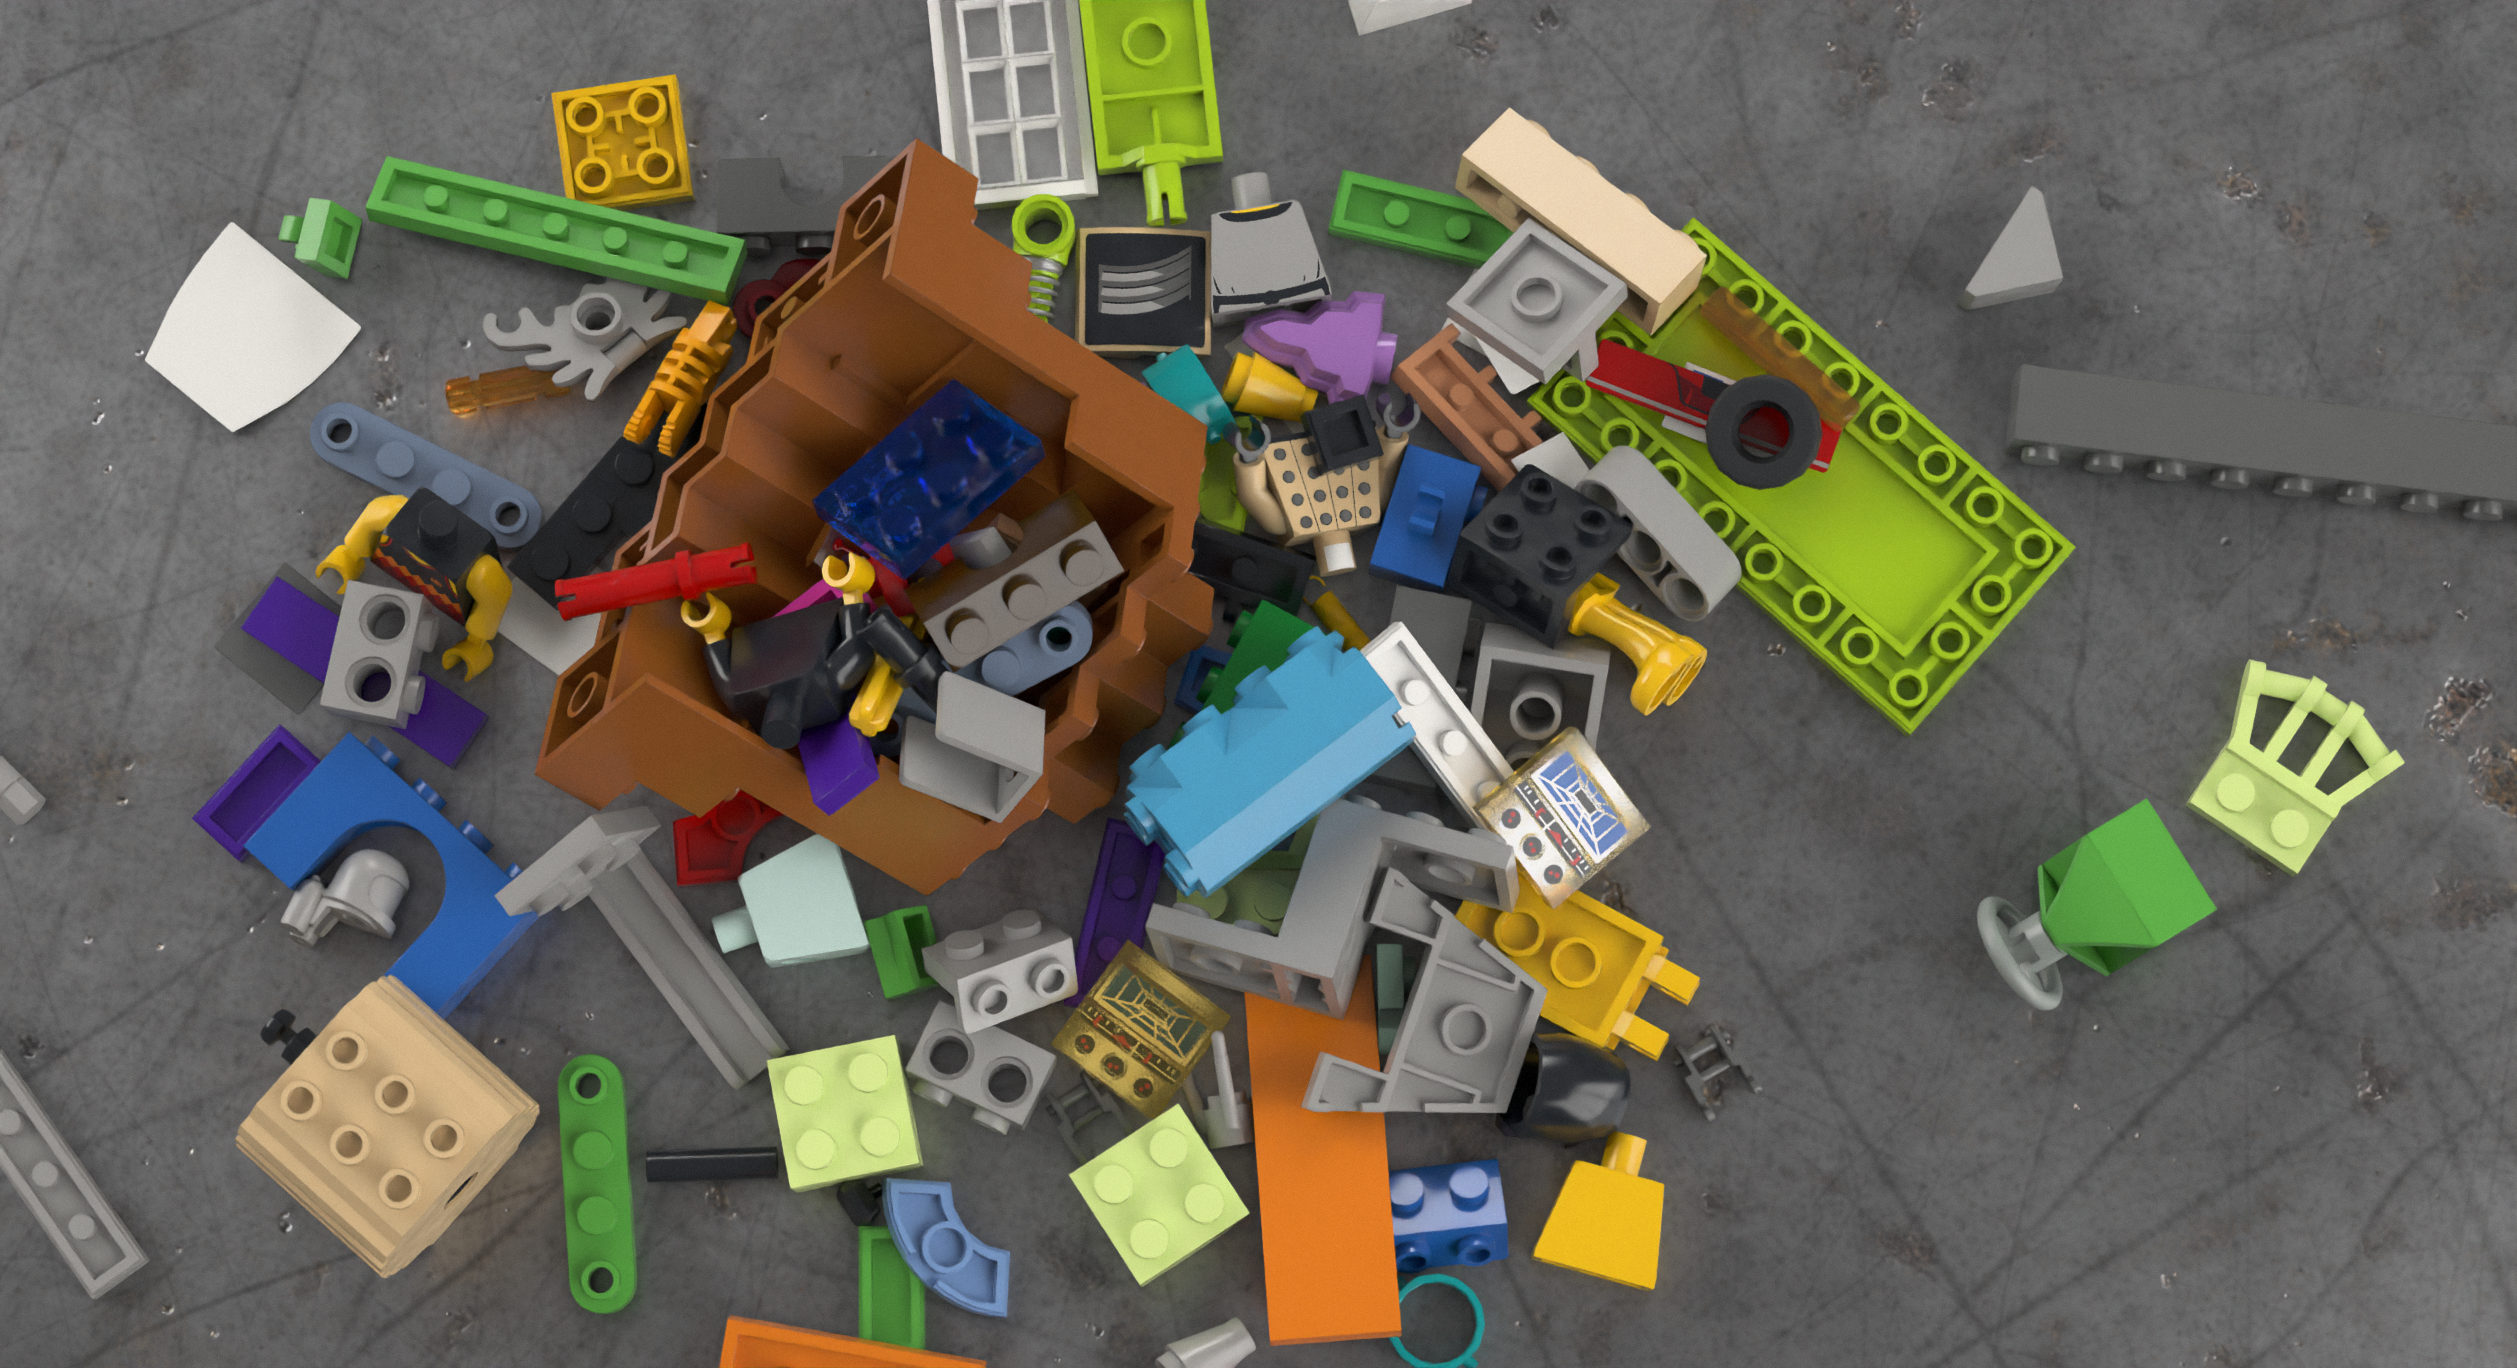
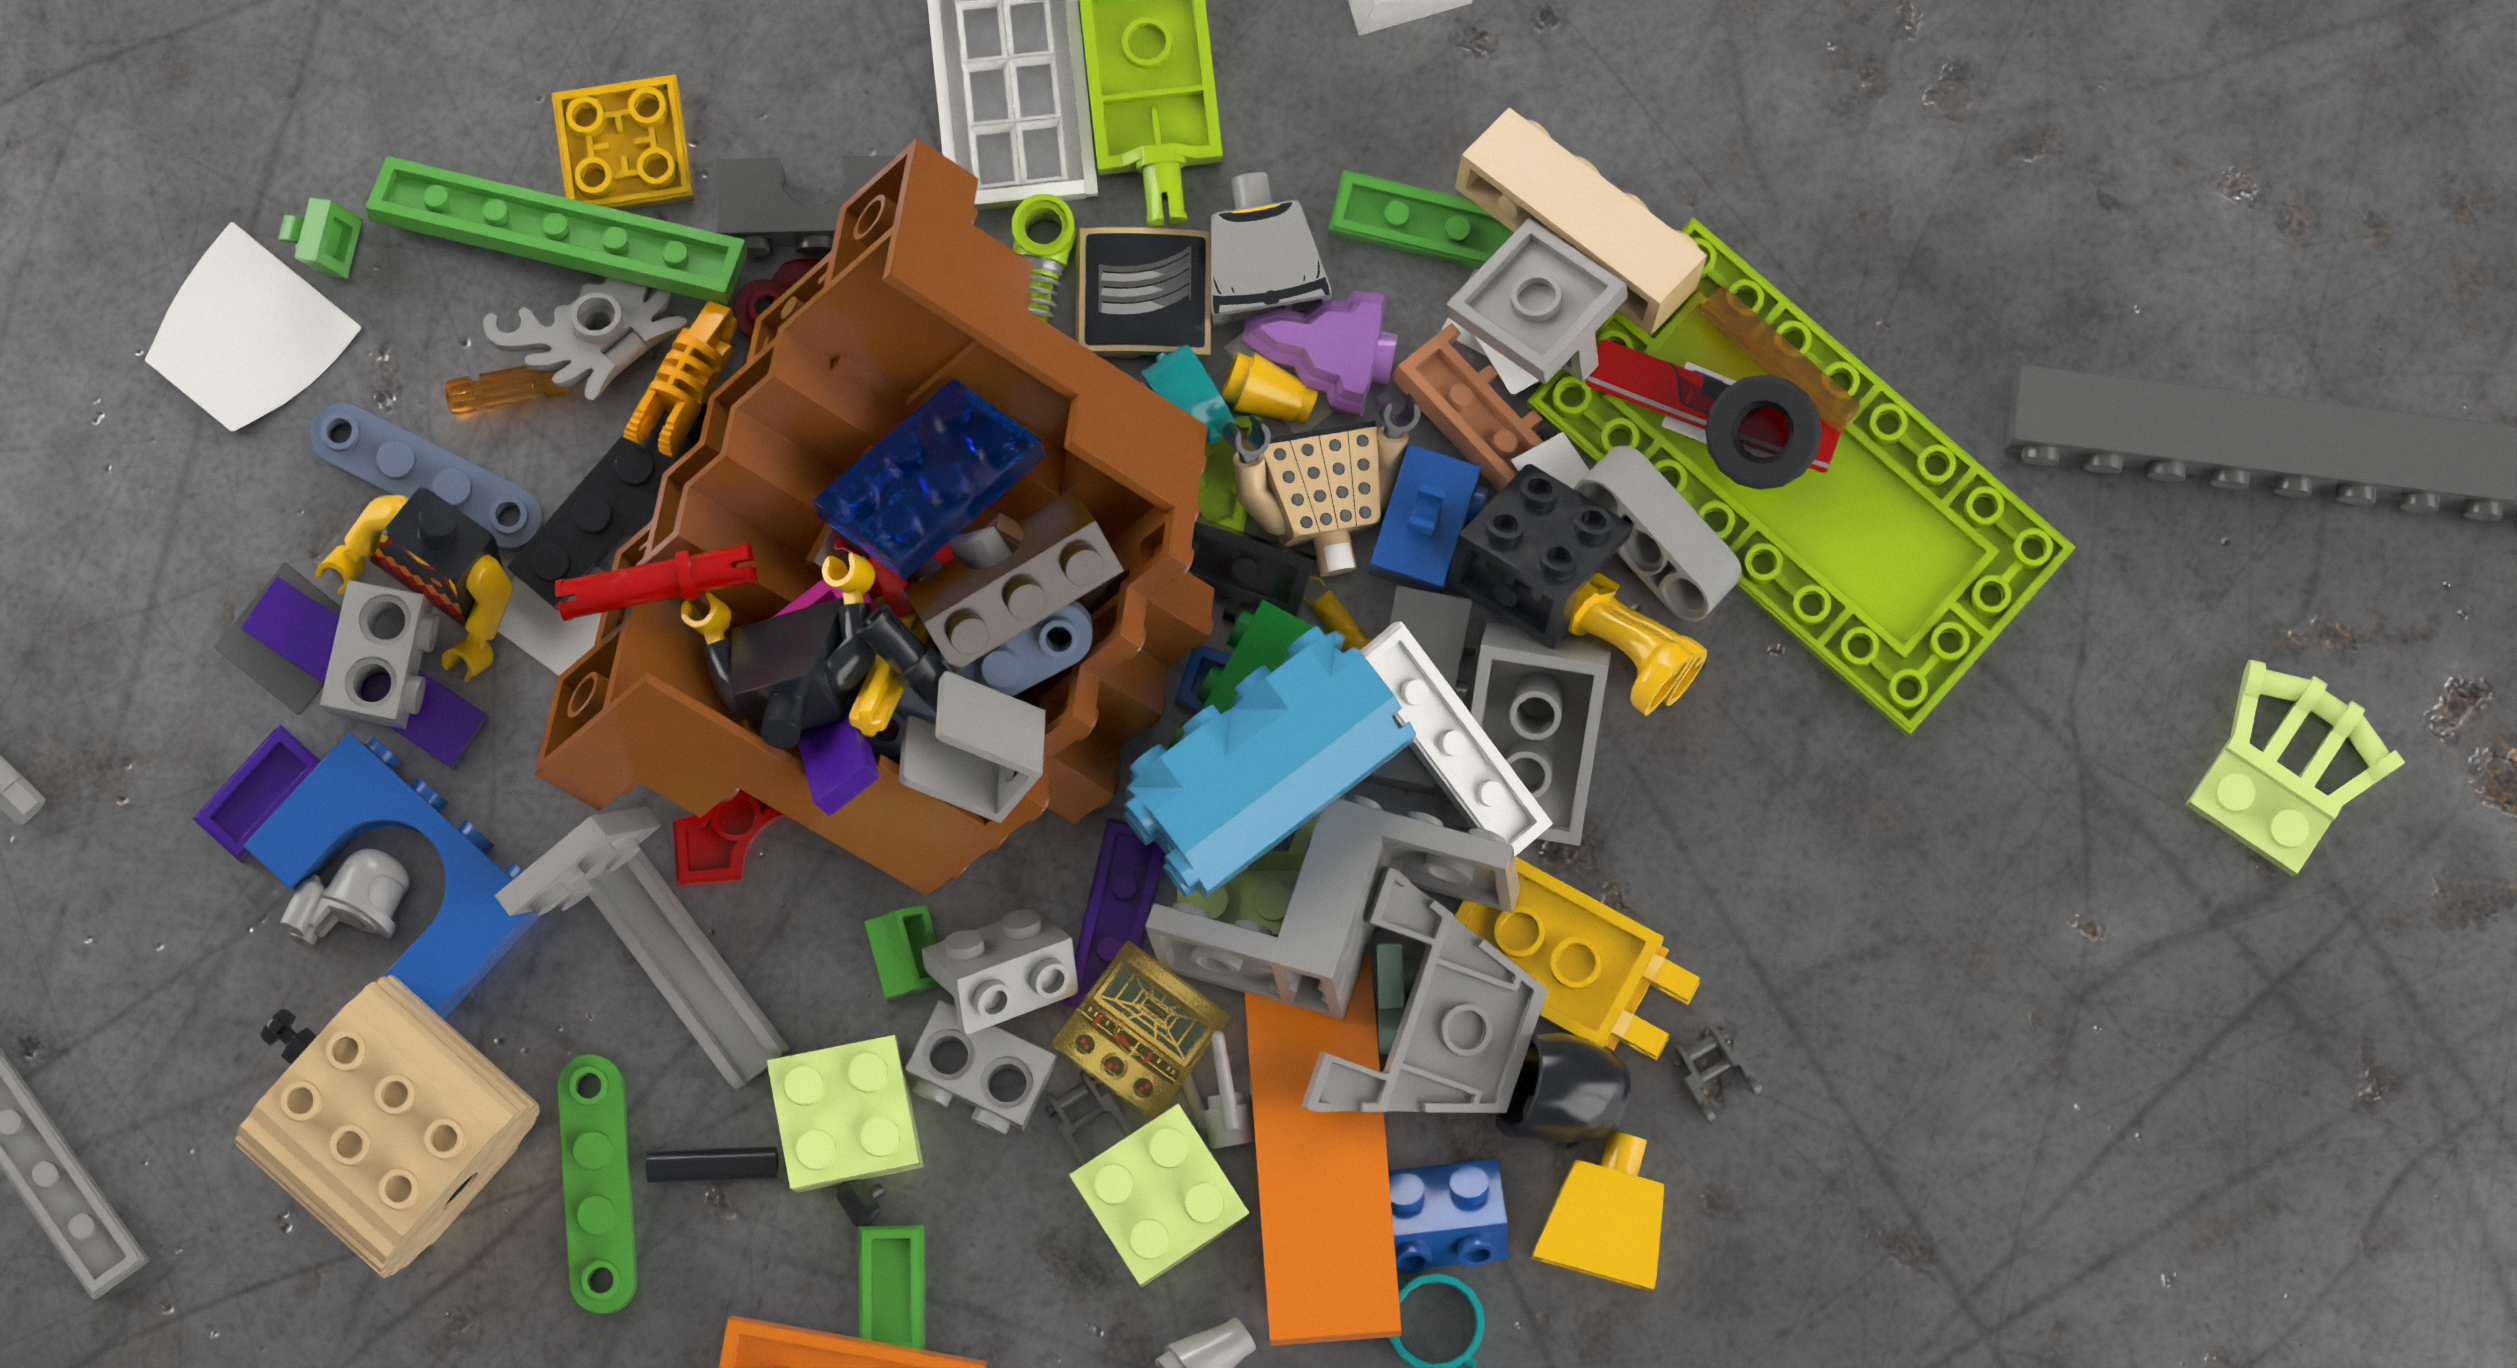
light aqua torso [711,834,872,968] -> none
medium blue tile [882,1178,1010,1318] -> none
black tile [1300,394,1384,477] -> none
tile [1472,726,1651,909] -> none
light grey slope [1957,186,2063,311] -> none
bright green piece [1977,798,2217,1011] -> none

